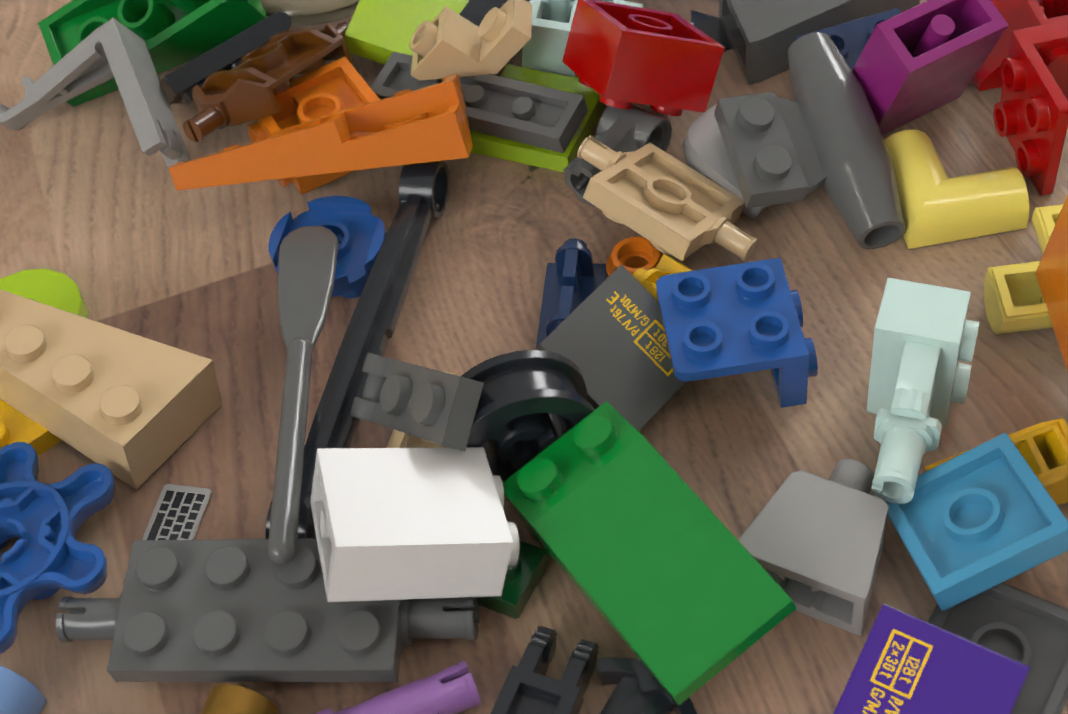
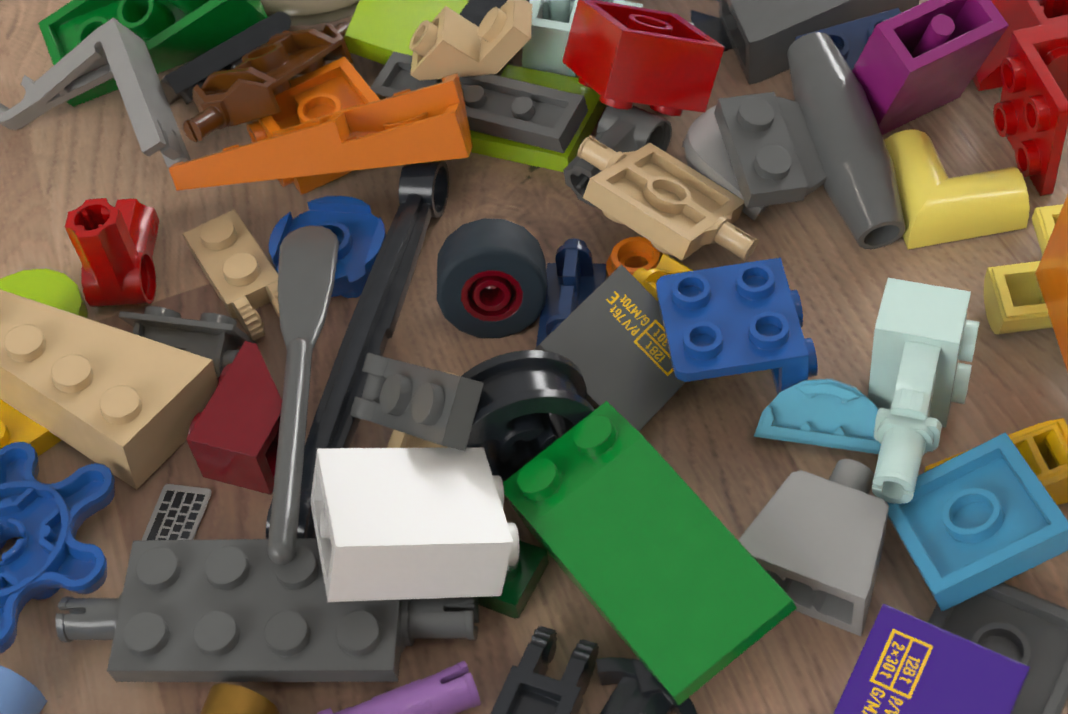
none -> red piece [65,198,160,308]
none -> dark grey hinge [119,306,255,379]
none -> tan hinge [183,209,279,340]
none -> dark red slope [186,341,282,495]
none -> black wheel [436,218,547,338]
none -> medium azure tile [754,378,881,454]

